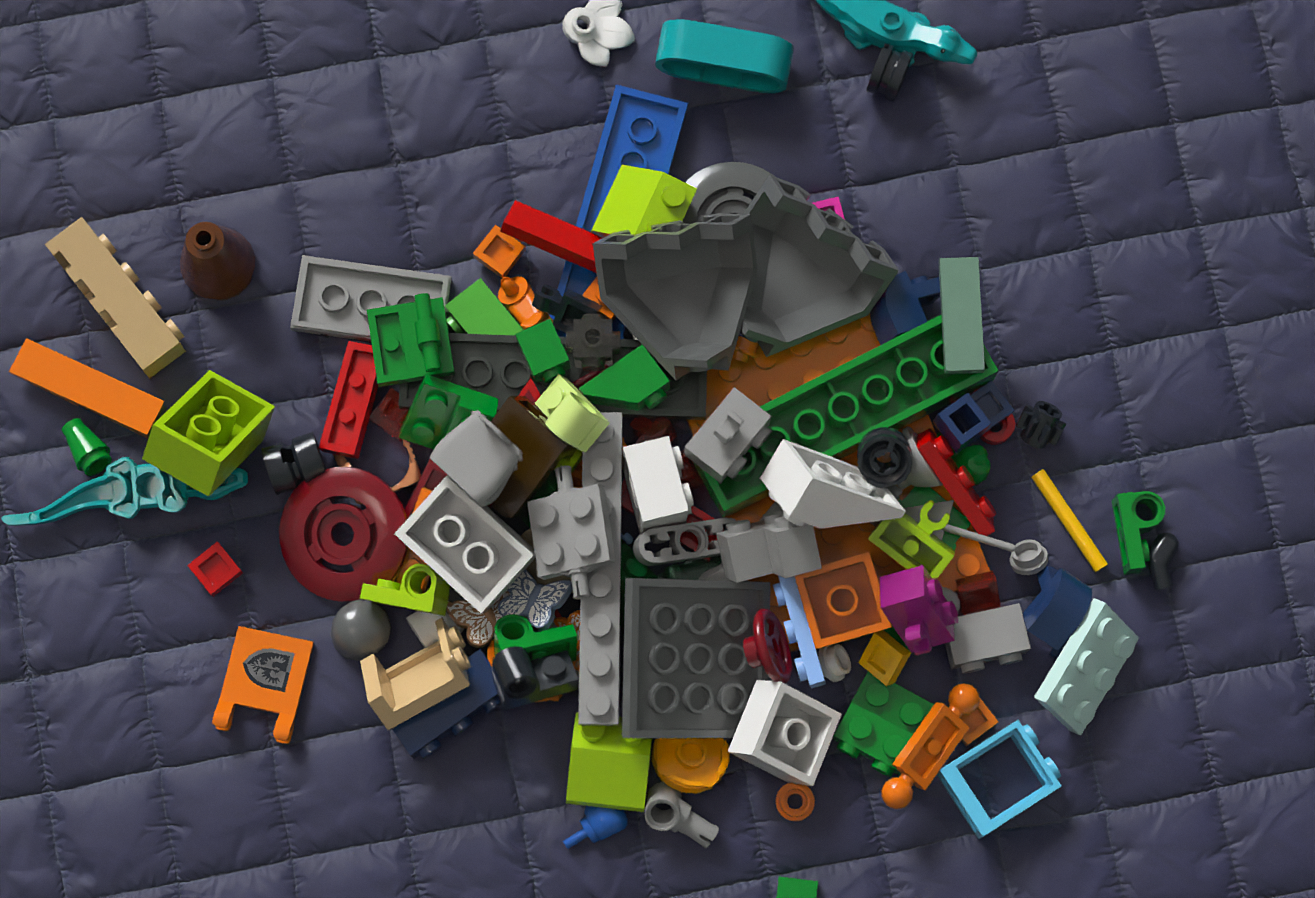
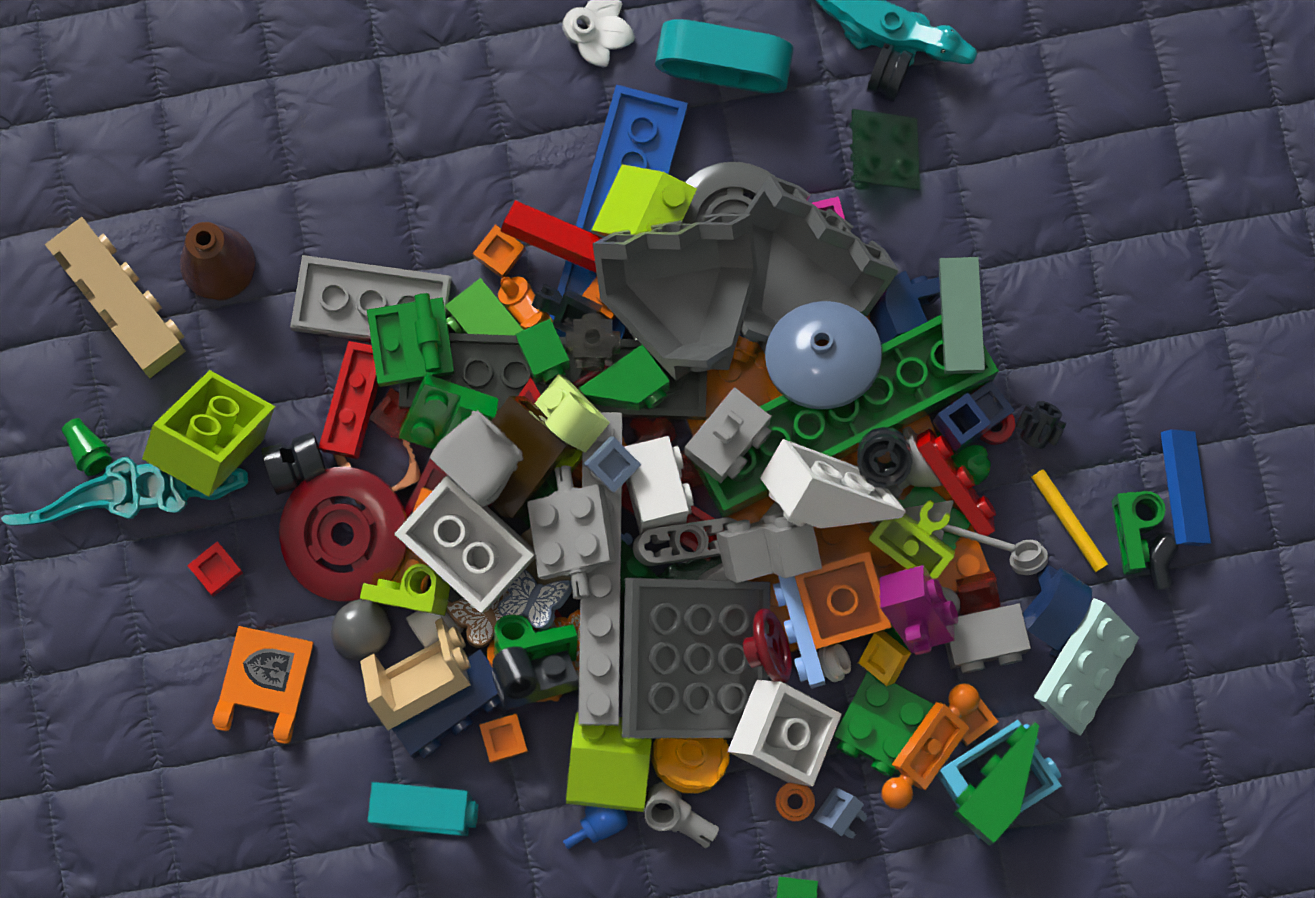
orange slope [9,338,164,438] -> none
none -> teal window [368,782,478,836]
none -> orange plate [479,714,528,763]
none -> sand blue tile [584,436,641,493]
none -> sand blue dish [765,301,882,409]
none -> sand blue tile [813,787,867,838]
none -> clear green hinge [849,109,920,190]
none -> green slope [954,722,1039,846]
none -> blue tile [1161,429,1211,546]

